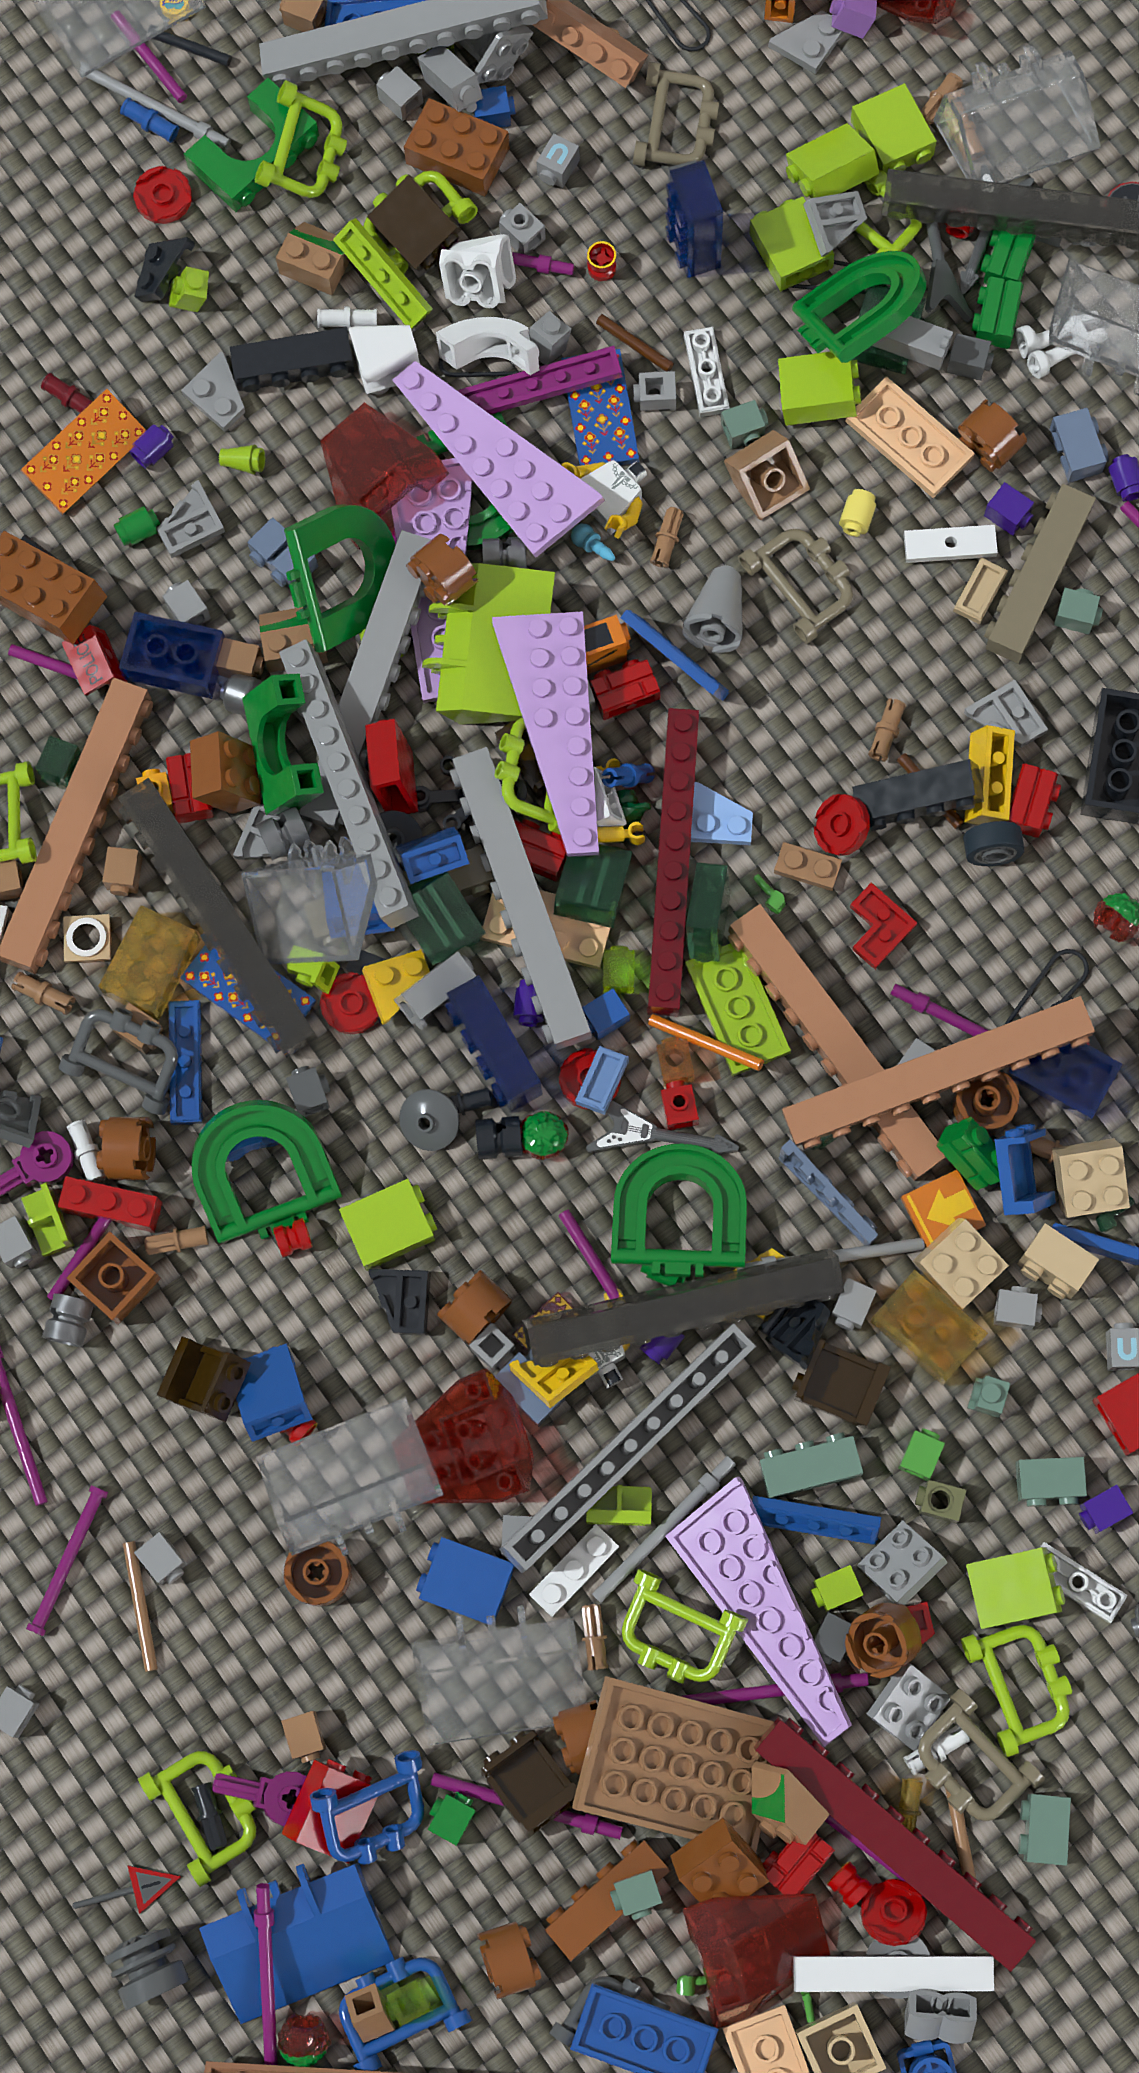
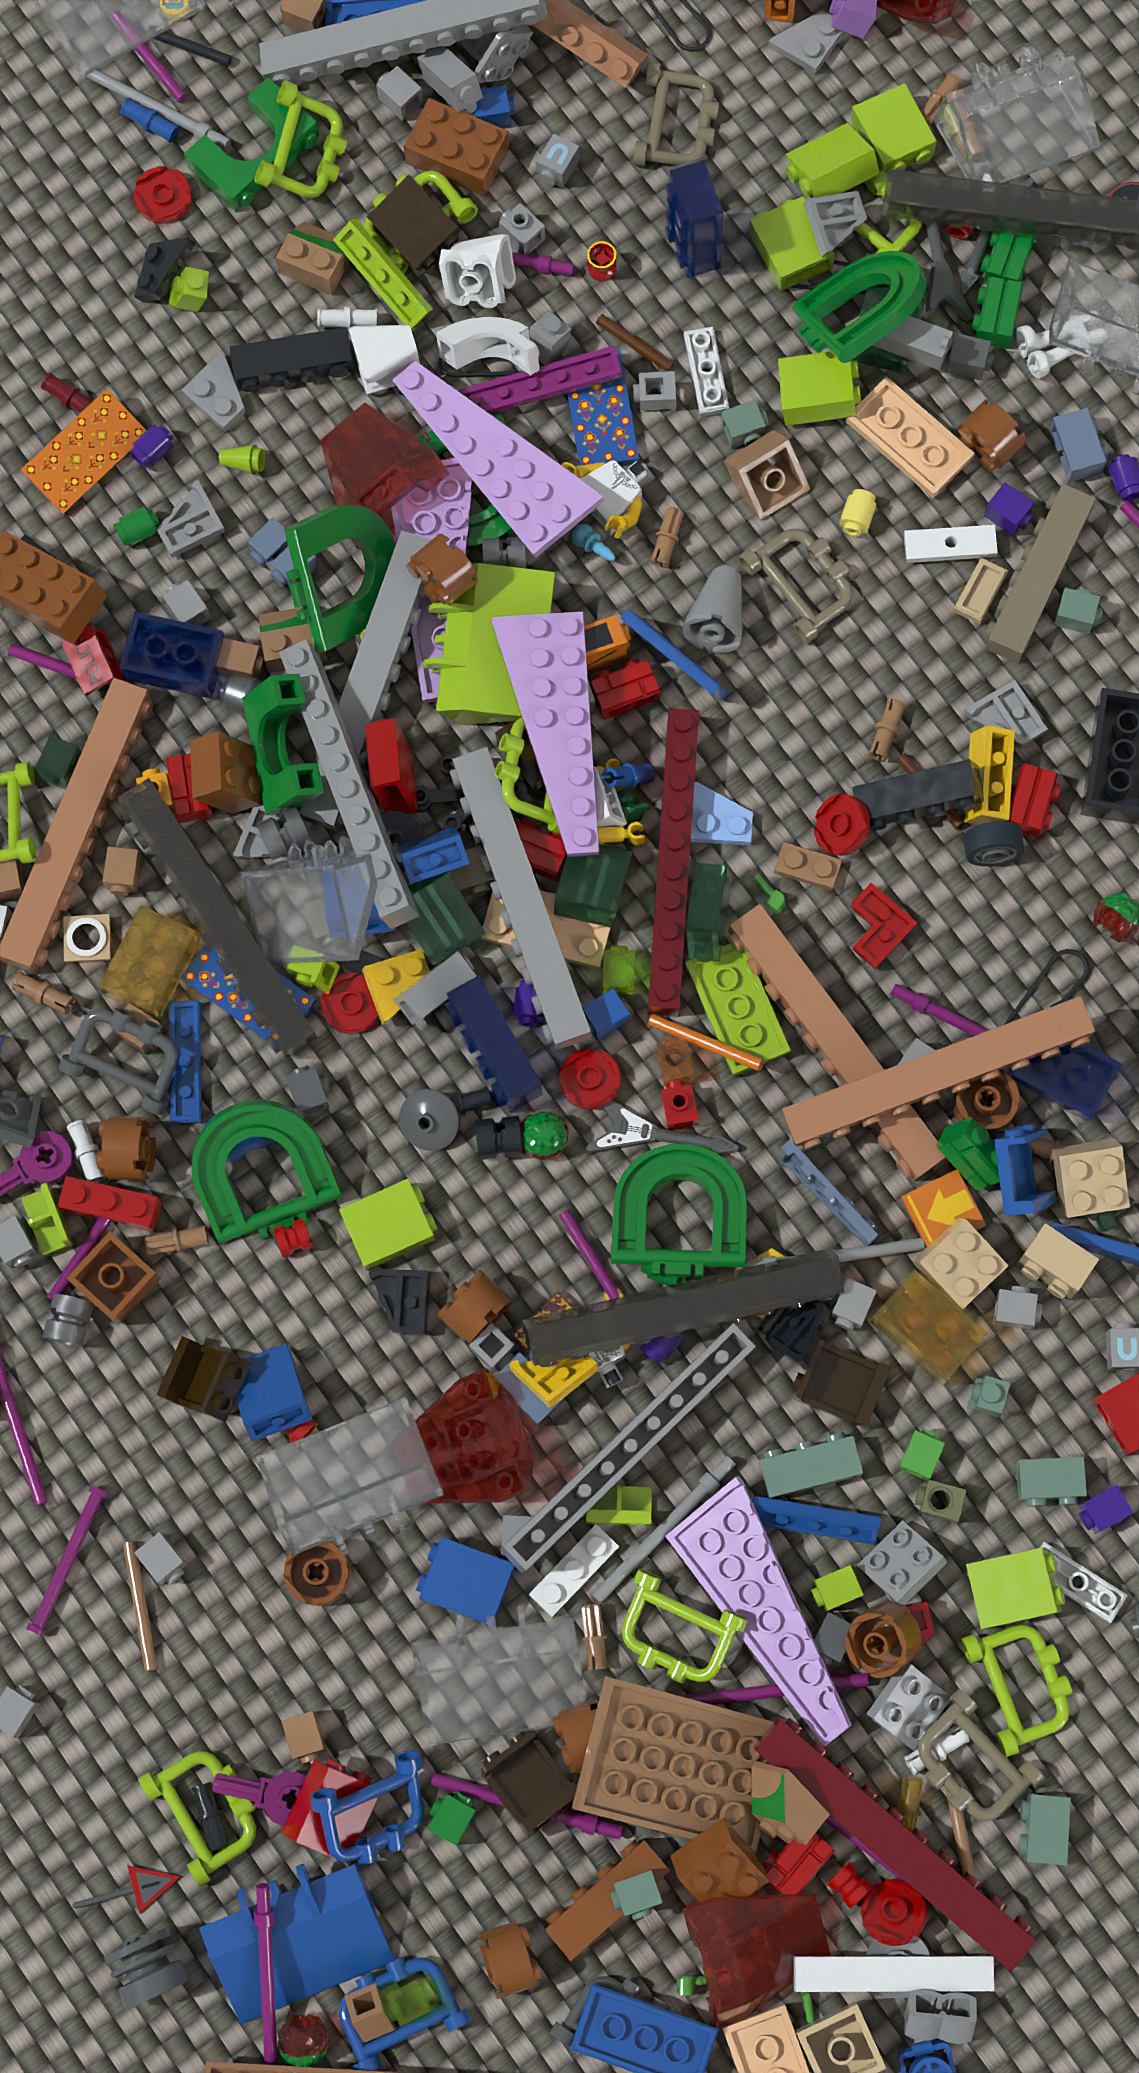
medium blue tile [575,1046,629,1115] -> none

